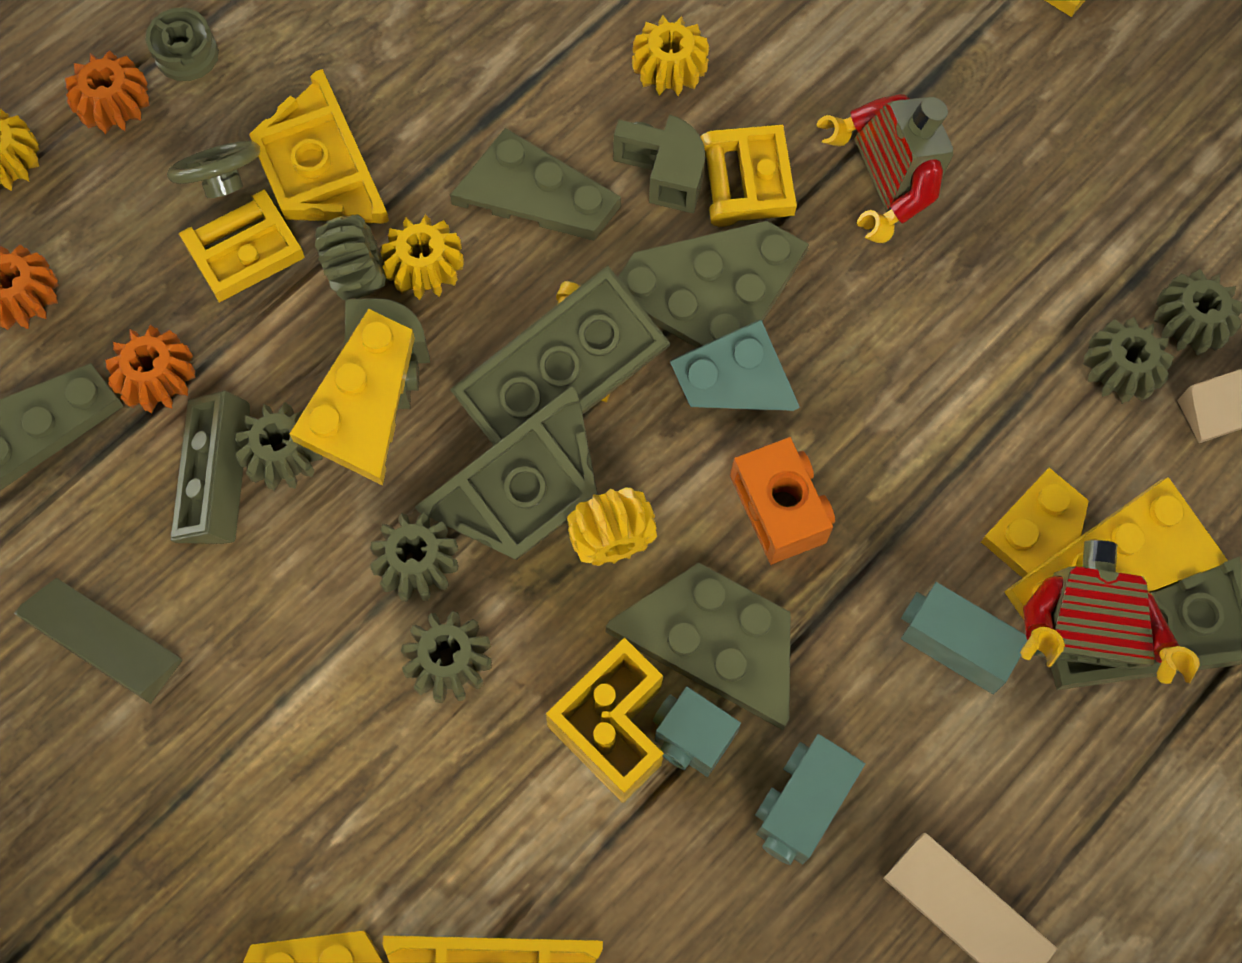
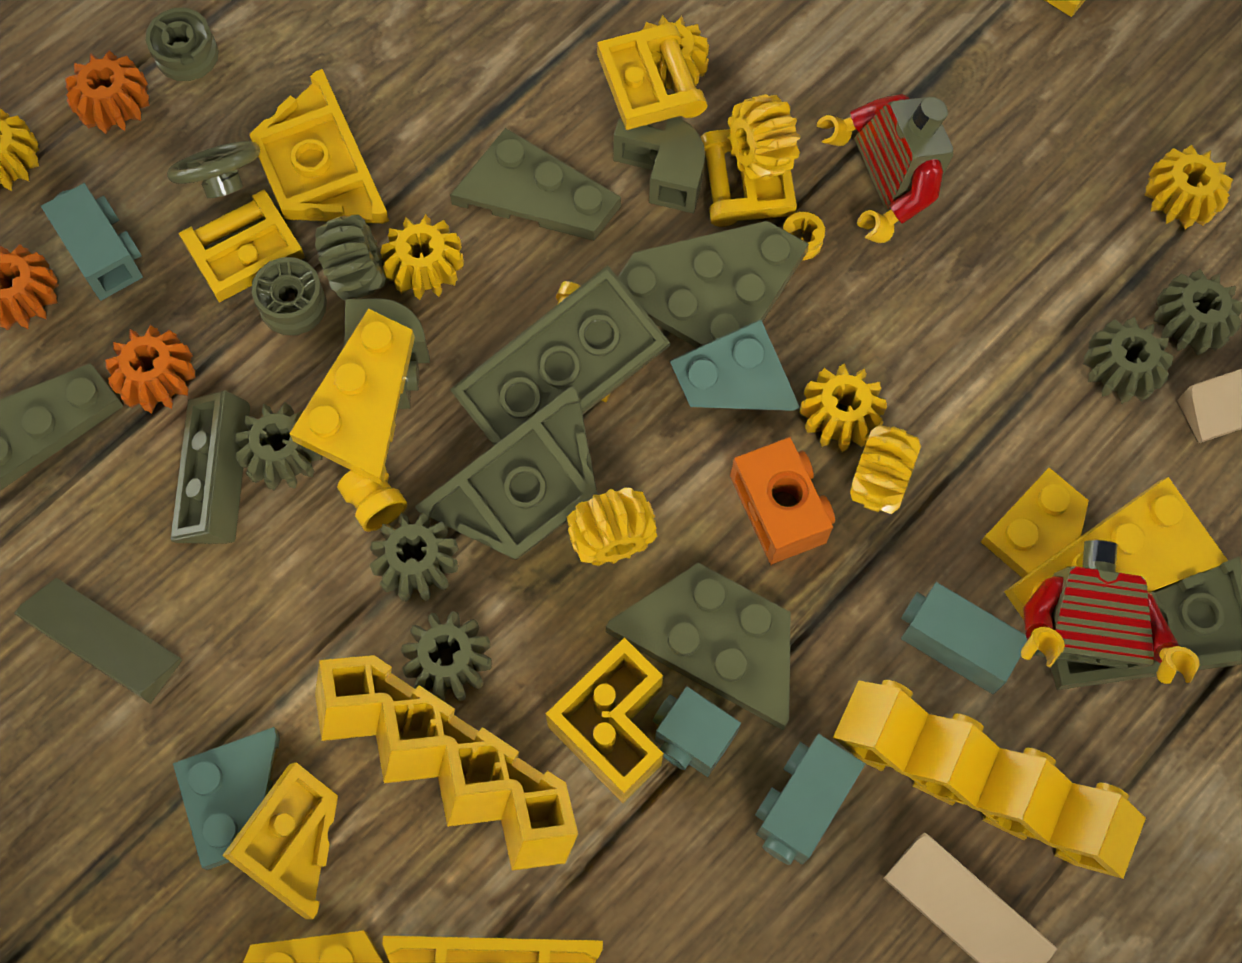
none -> sand green brick [41,183,143,301]
none -> sand green wing [173,727,280,870]
none -> yellow wing [222,762,338,920]
none -> olive wheel [251,257,327,335]
none -> yellow brick [315,655,578,871]
none -> yellow wheel [337,470,408,532]
none -> yellow plate [597,24,708,130]
none -> yellow gear [727,94,801,179]
none -> yellow bush [782,212,825,260]
none -> yellow gear [800,363,887,452]
none -> yellow brick [833,680,1146,879]
none -> yellow gear [850,425,921,514]
none -> yellow gear [1145,145,1233,229]

